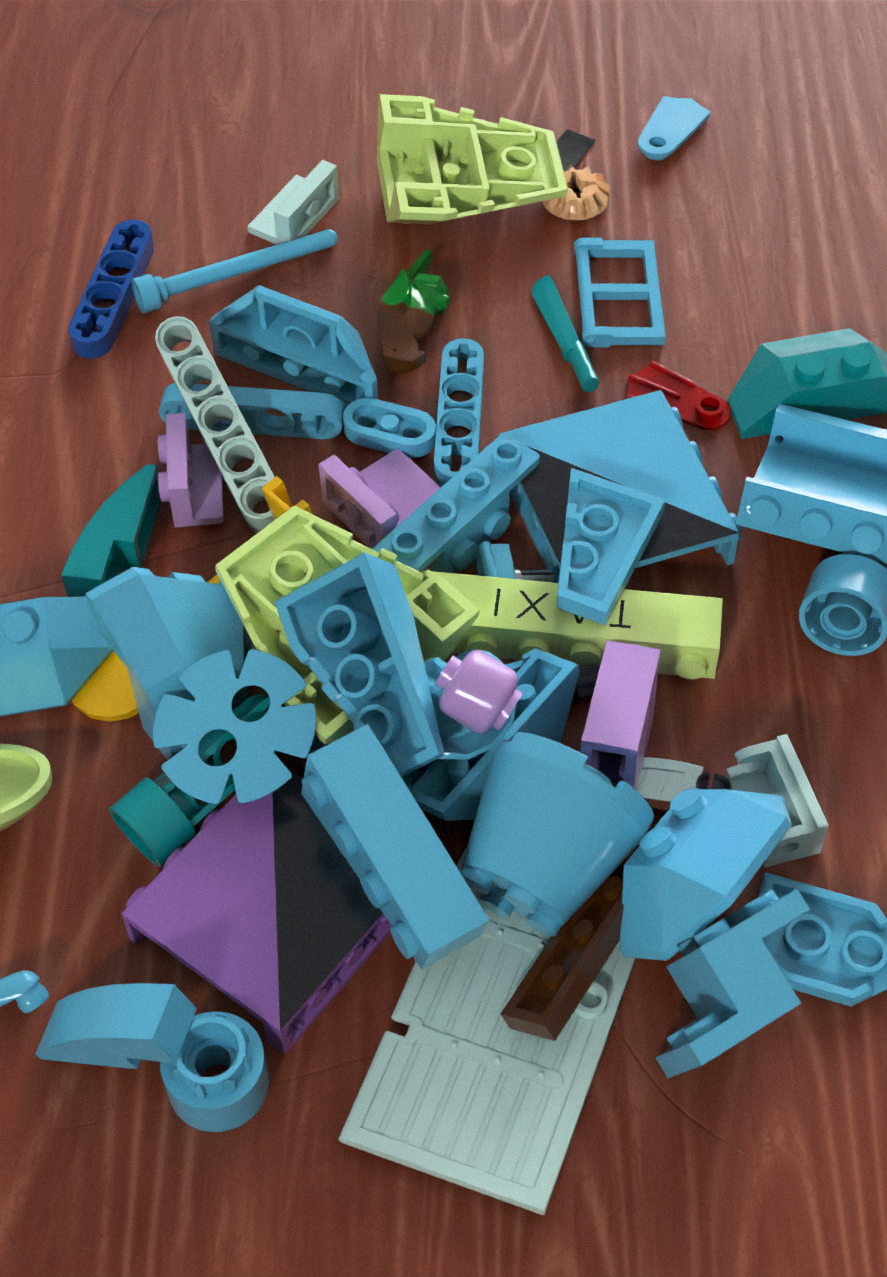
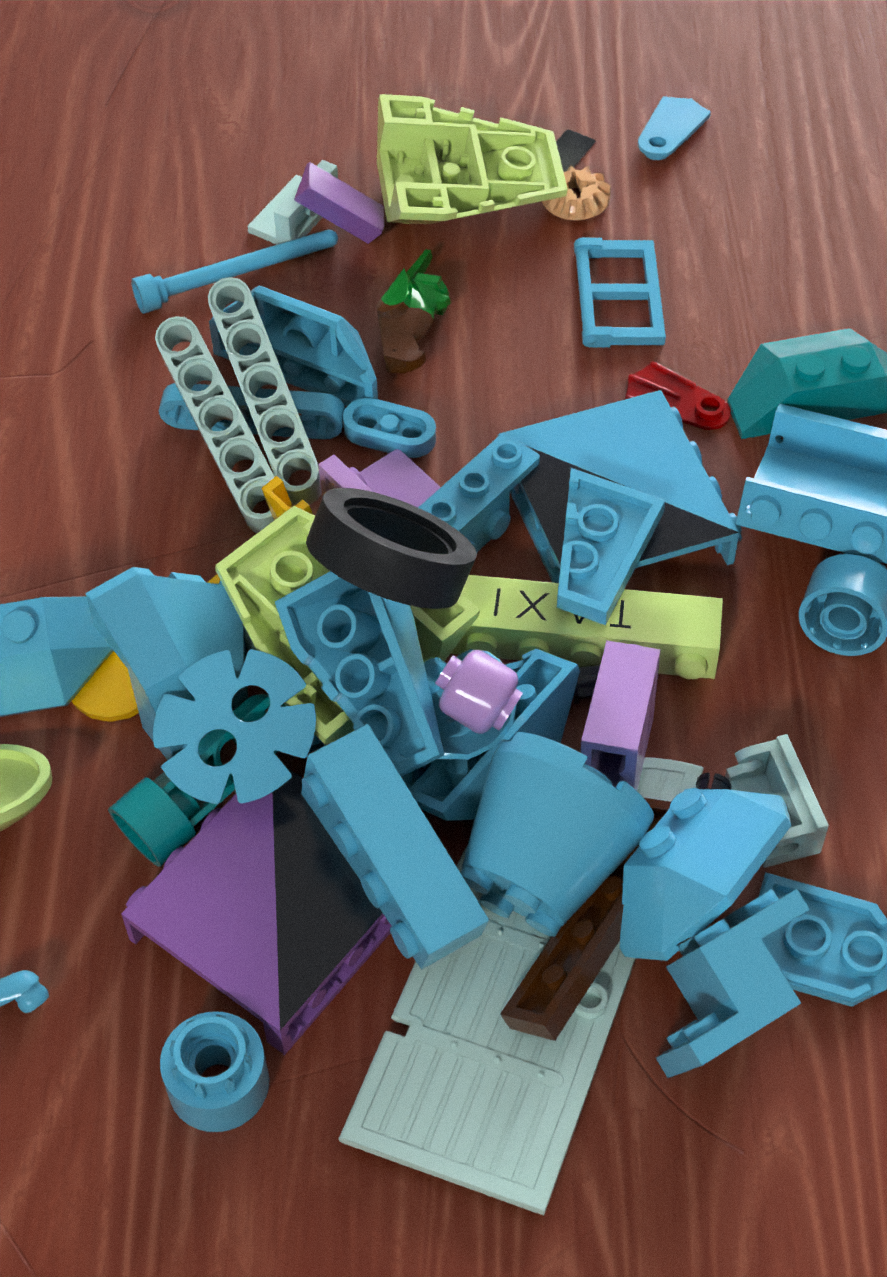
medium azure slope [35,983,197,1069] -> none
teal slope [61,464,161,597] -> none
blue beam [68,220,154,358] -> none
lavender bracket [158,413,224,527] -> none
medium azure beam [434,338,484,487] -> none
medium azure piece [474,541,554,583] -> none
teal piece [532,275,599,392] -> none
none -> light aqua beam [208,277,321,505]
none -> medium lavender slope [294,162,384,244]
none -> black tyre [306,488,477,609]

